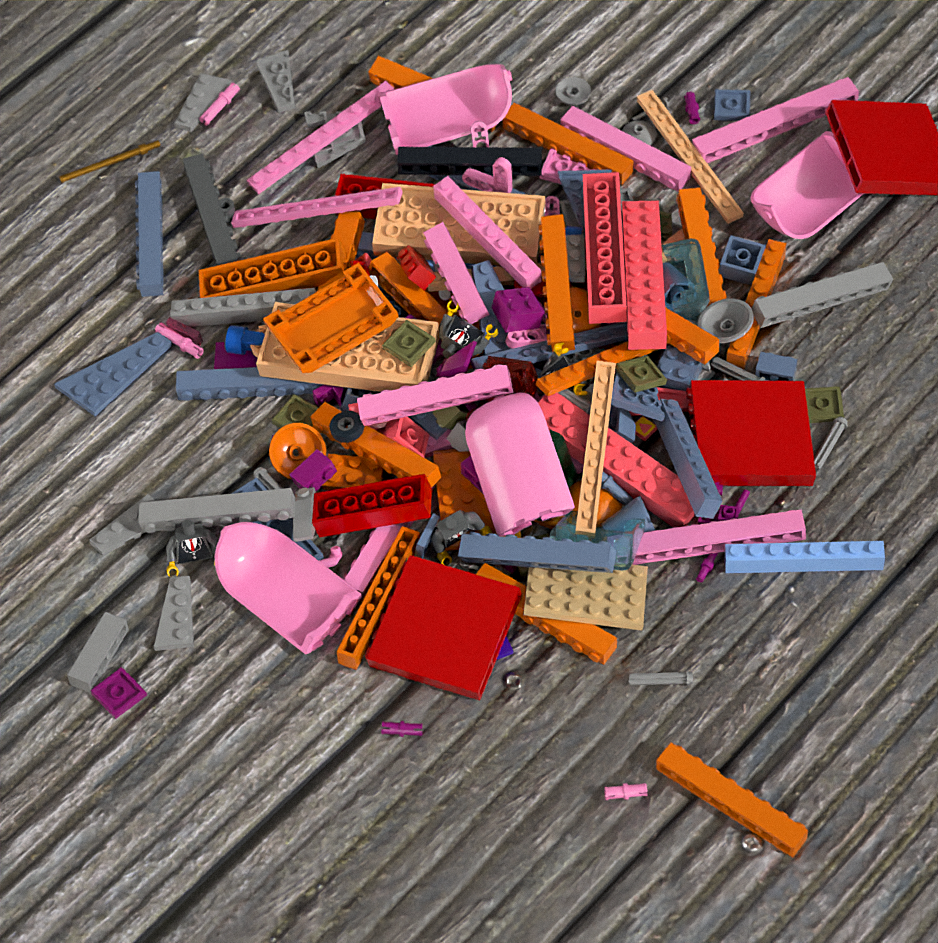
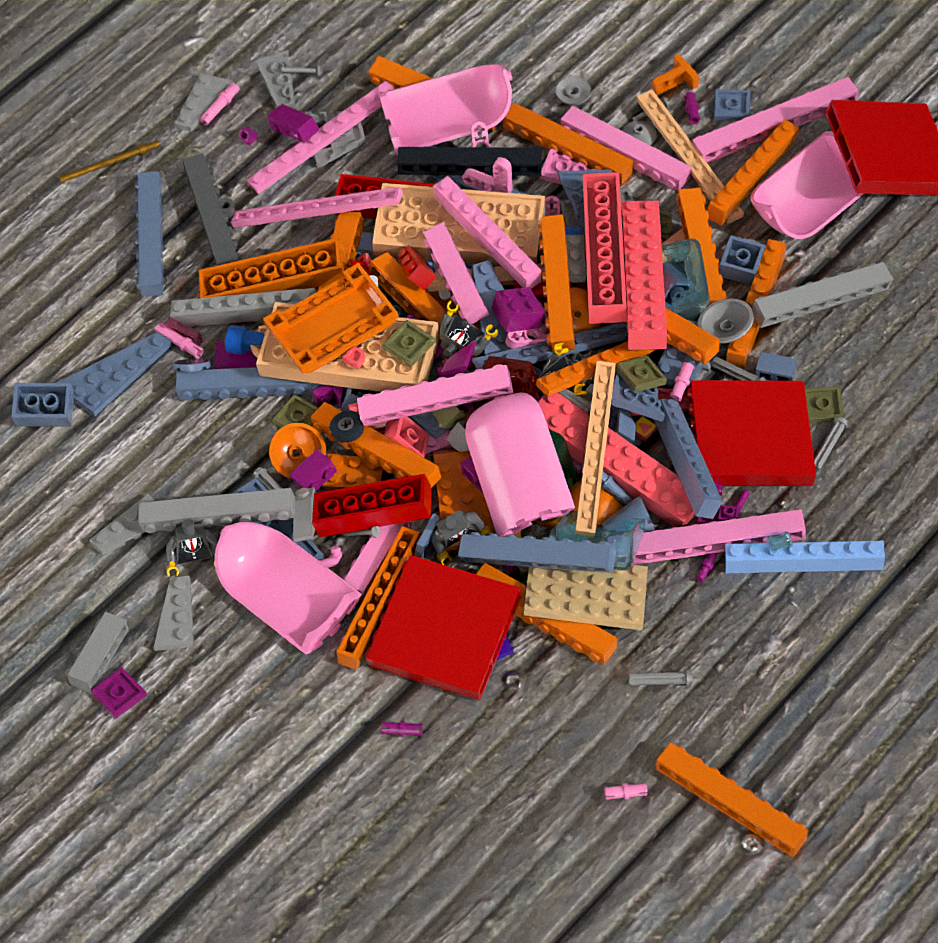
none -> sand blue brick [11,383,74,426]
none -> sand blue tile [173,358,211,372]
none -> magenta piece [238,127,258,146]
none -> magenta brick [267,104,319,143]
none -> light grey piece [281,66,320,76]
none -> coral tile [342,347,365,370]
none -> light grey piece [343,526,380,538]
none -> orange bracket [652,54,699,95]
none -> bright pink pin [670,362,694,401]
none -> orange brick [708,119,800,226]
none -> clear light blue bush [768,531,793,553]

